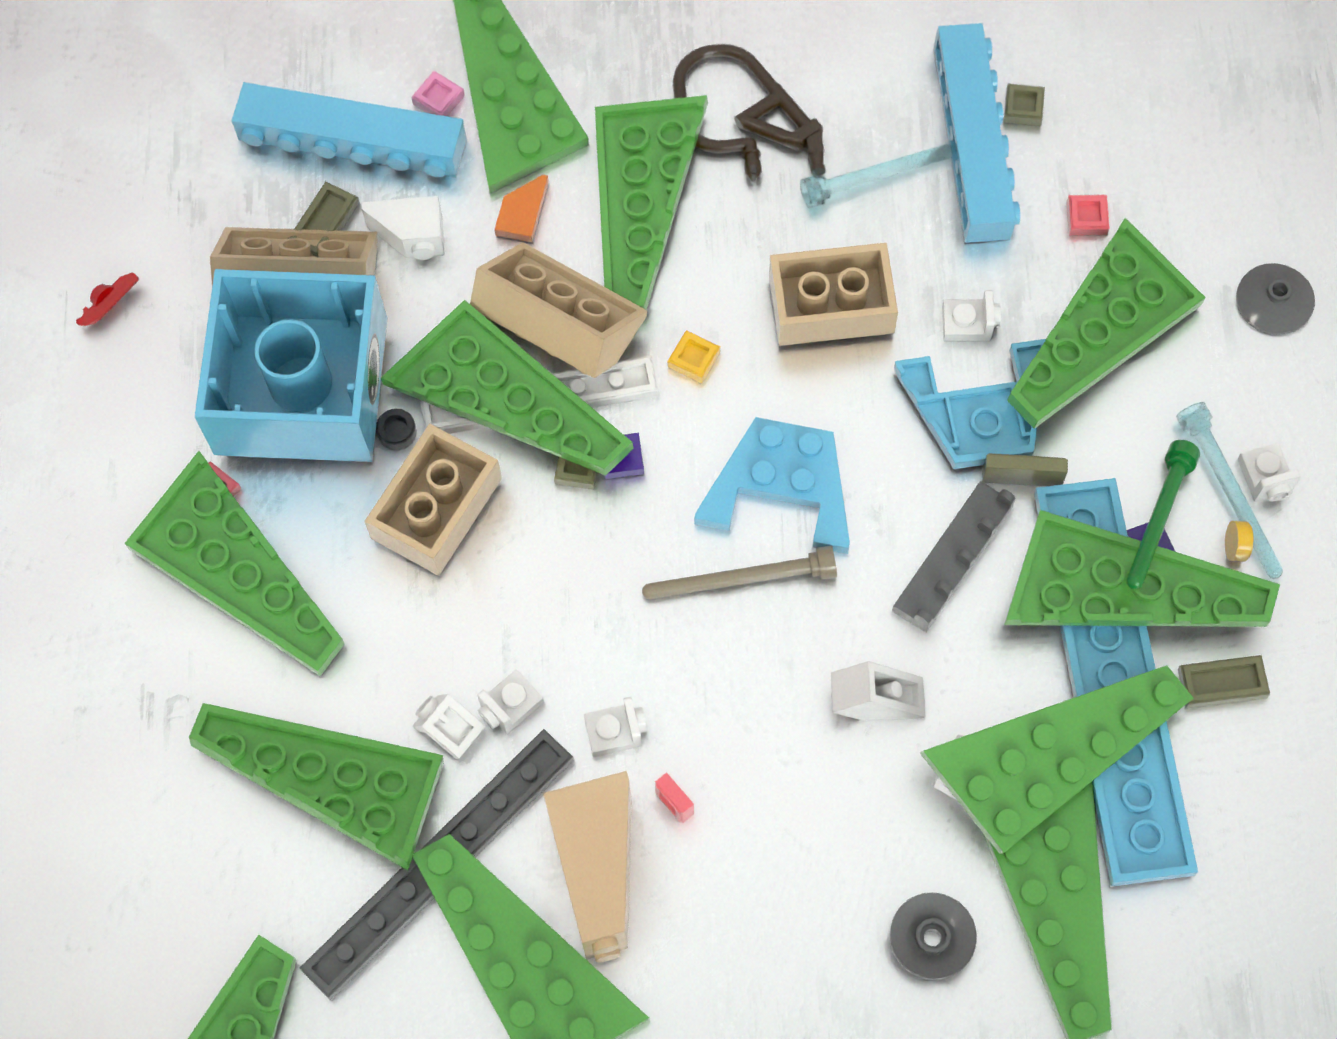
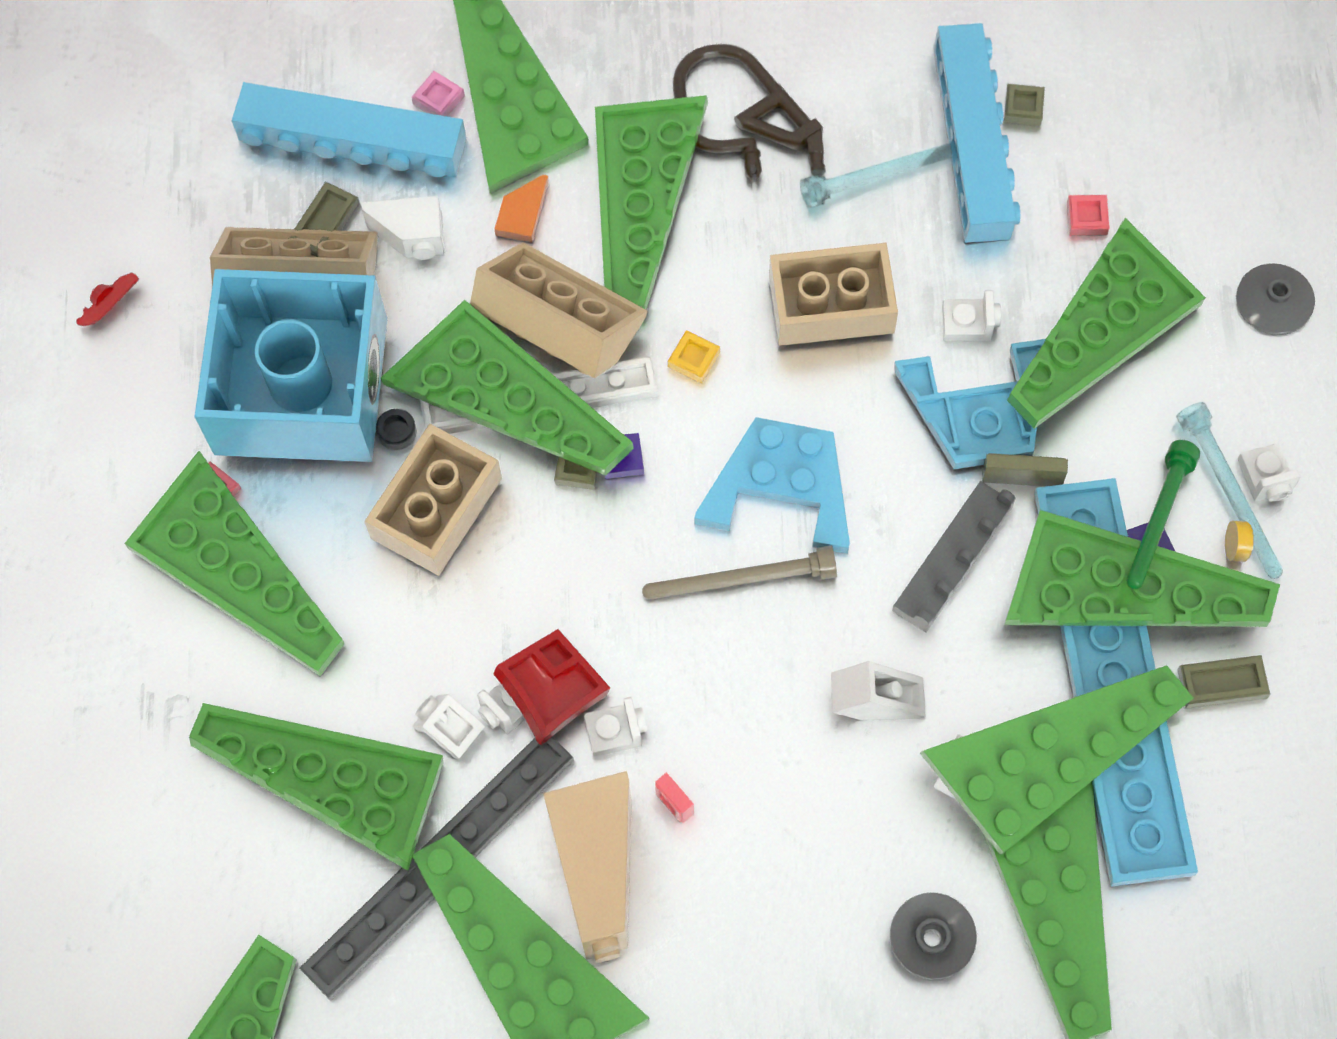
none -> red plate [493,629,611,745]

